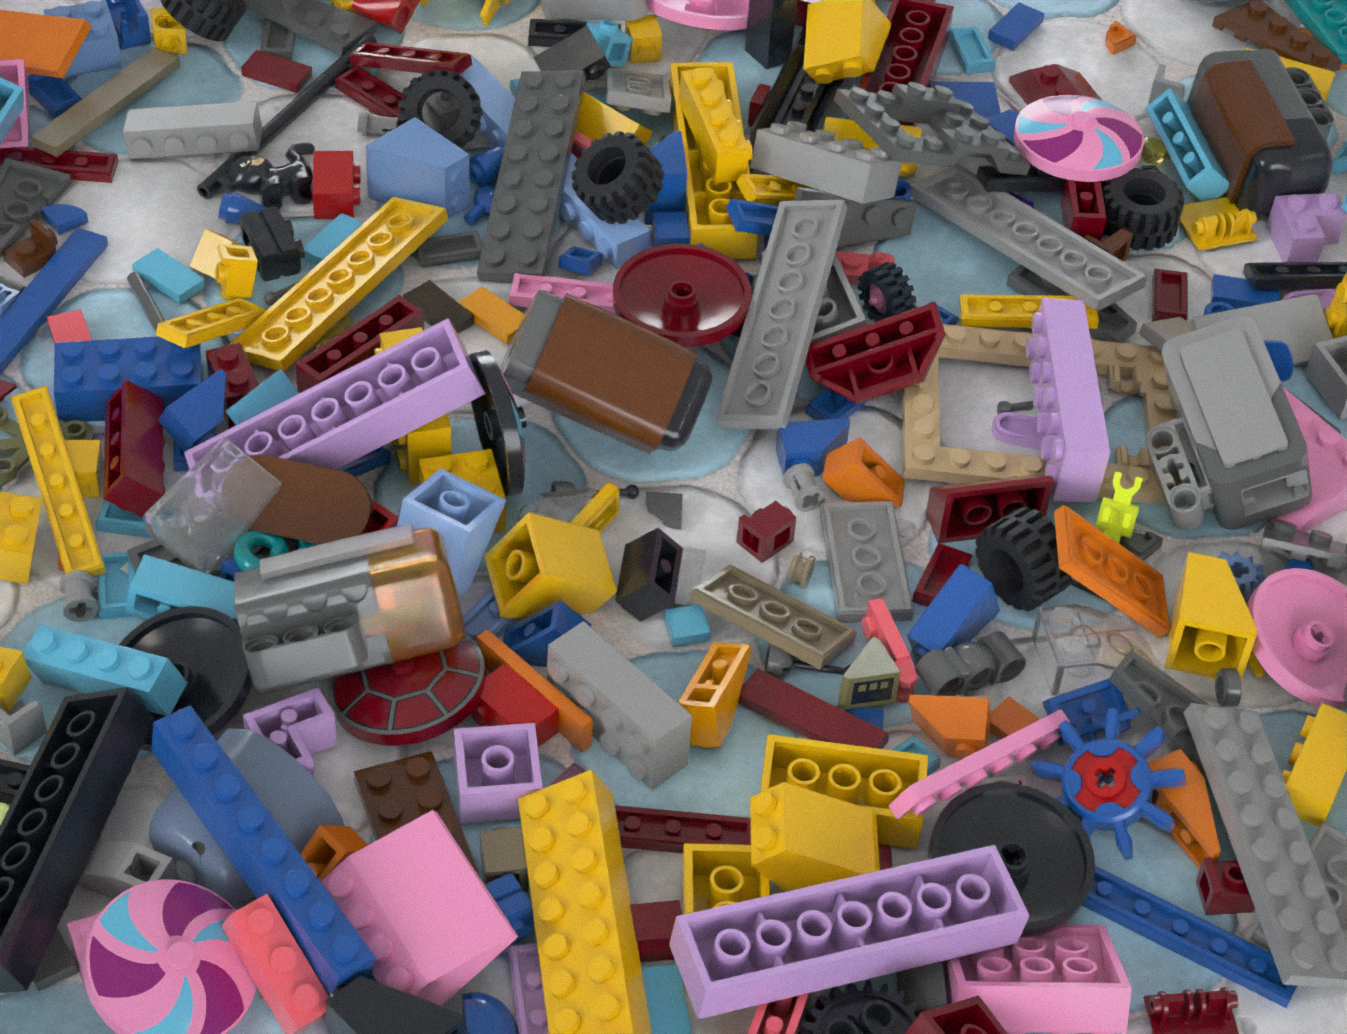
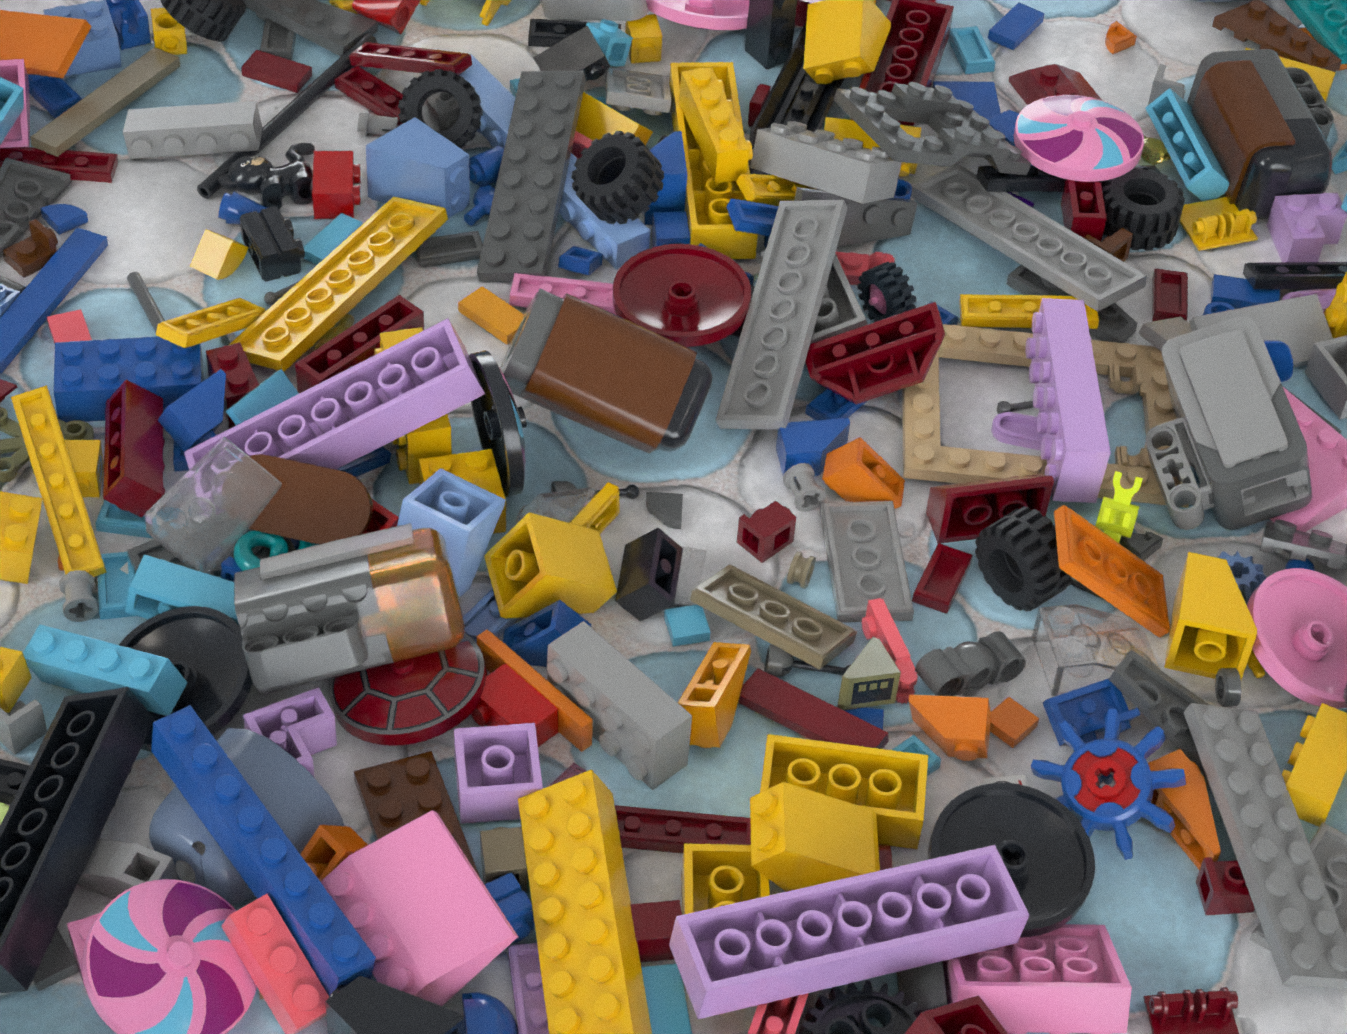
medium azure tile [132,248,205,304] -> none
yellow brick [215,243,258,300] -> none
dark brown tile [403,280,474,334] -> none
bright pink plate [888,709,1070,819] -> none
blue slope [907,564,1000,660] -> none
blue tile [1082,866,1297,1008] -> none

